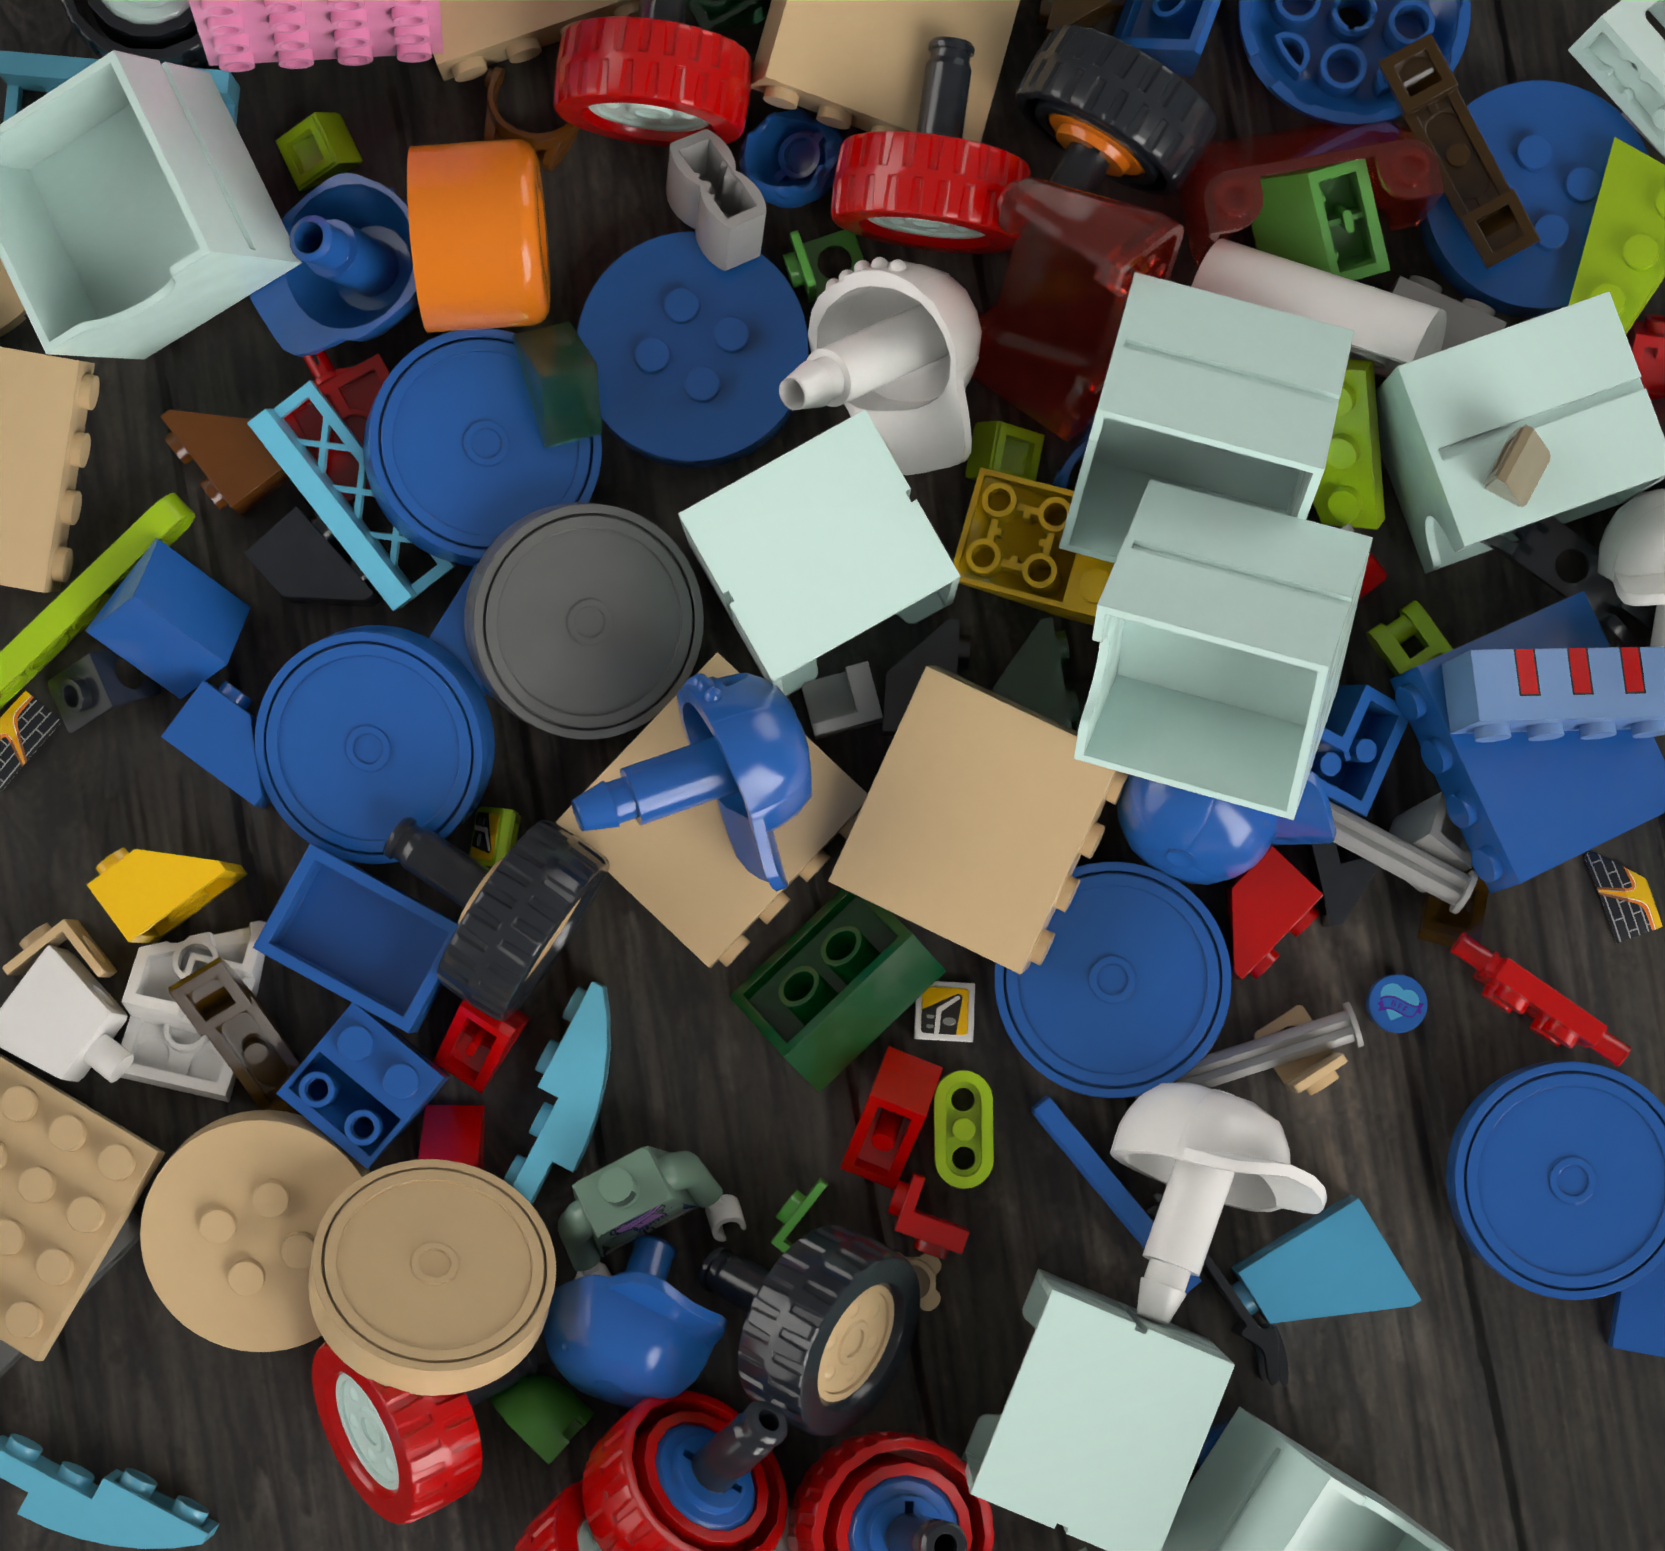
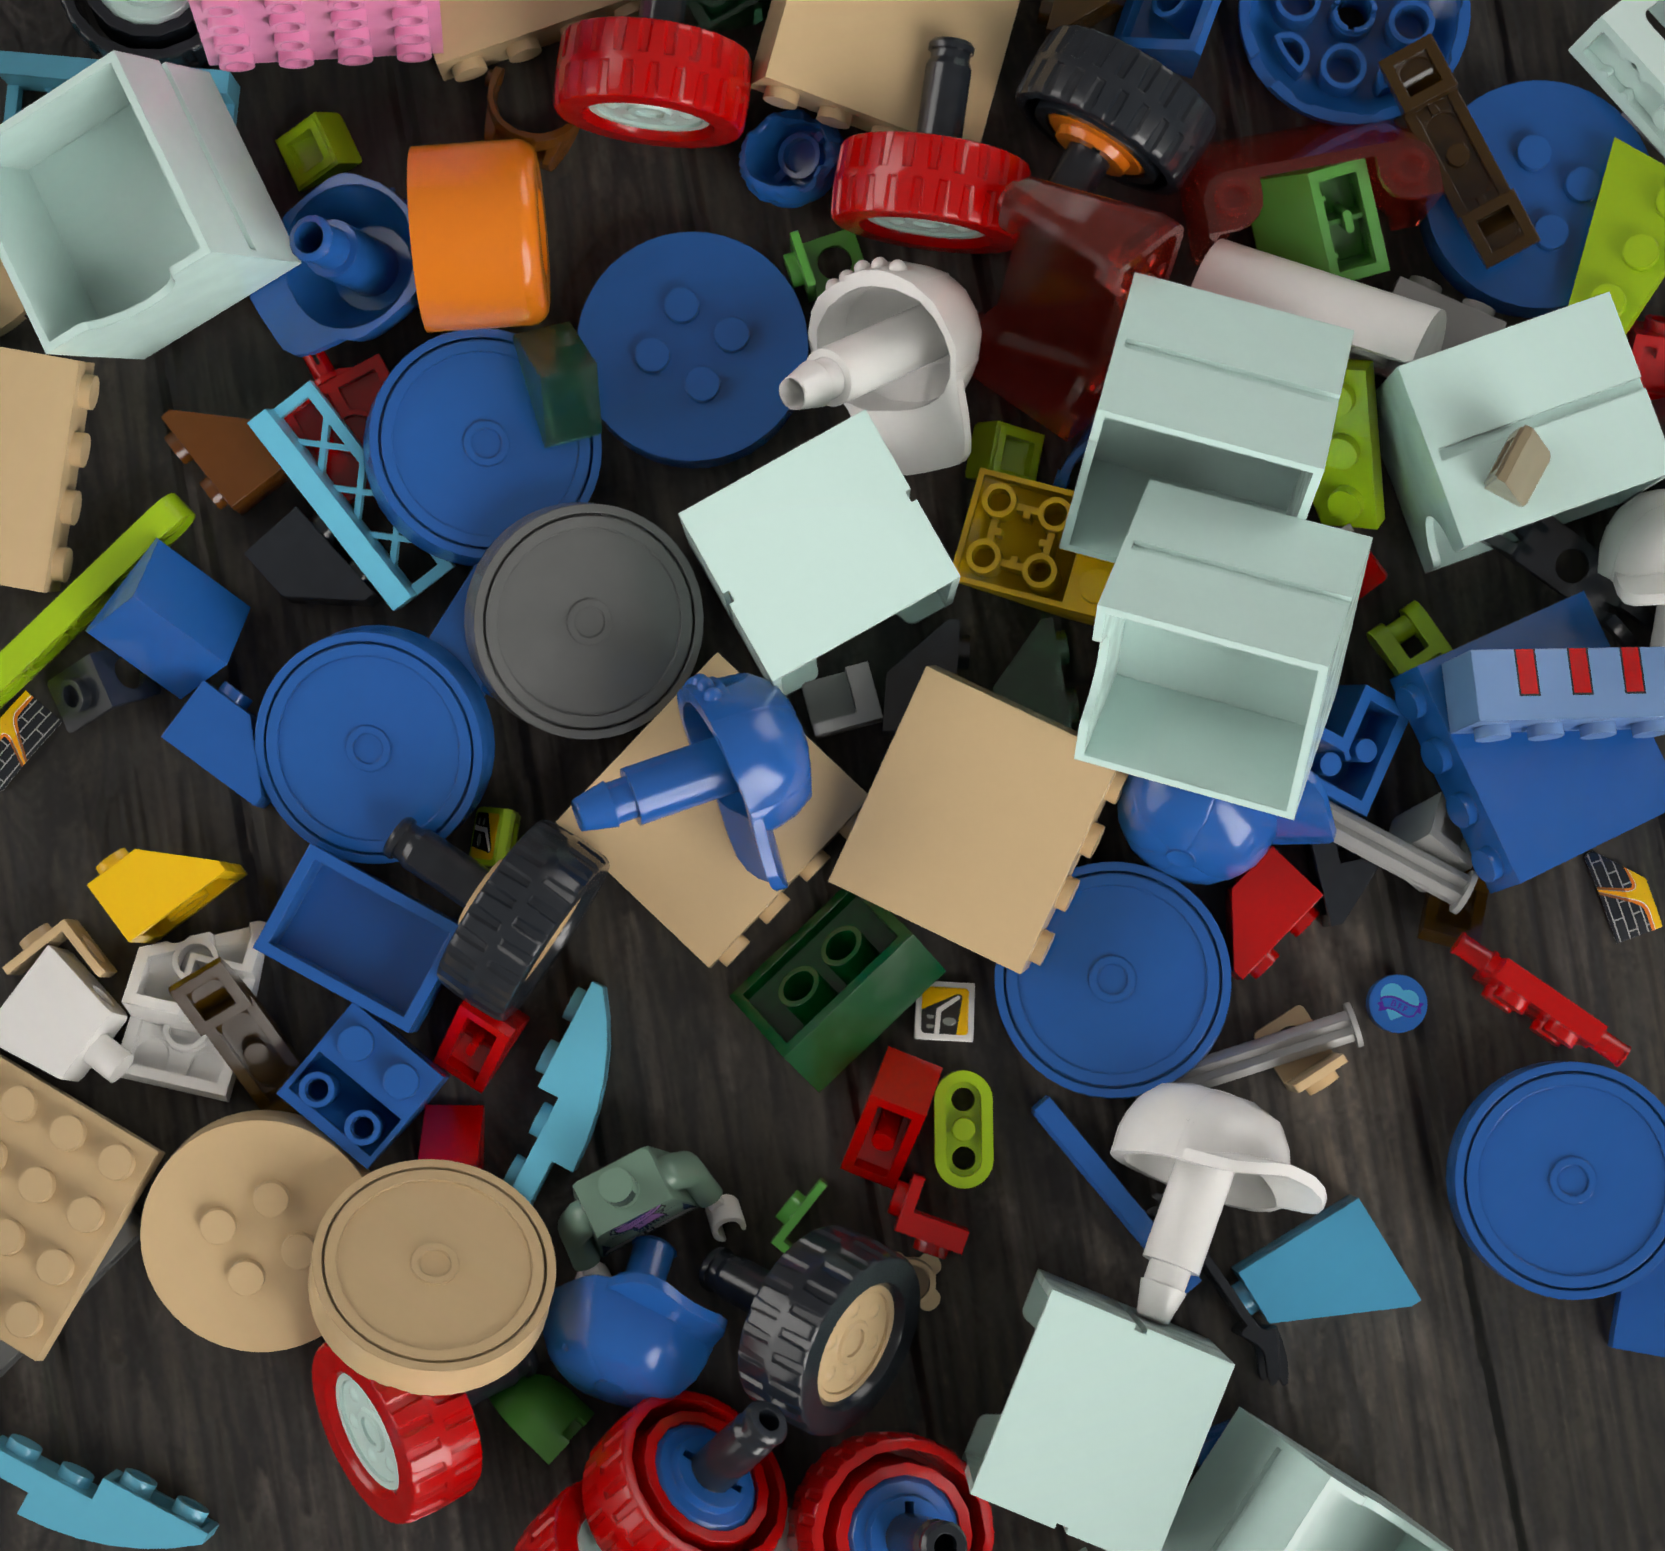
light grey brick [666,129,766,271] -> none

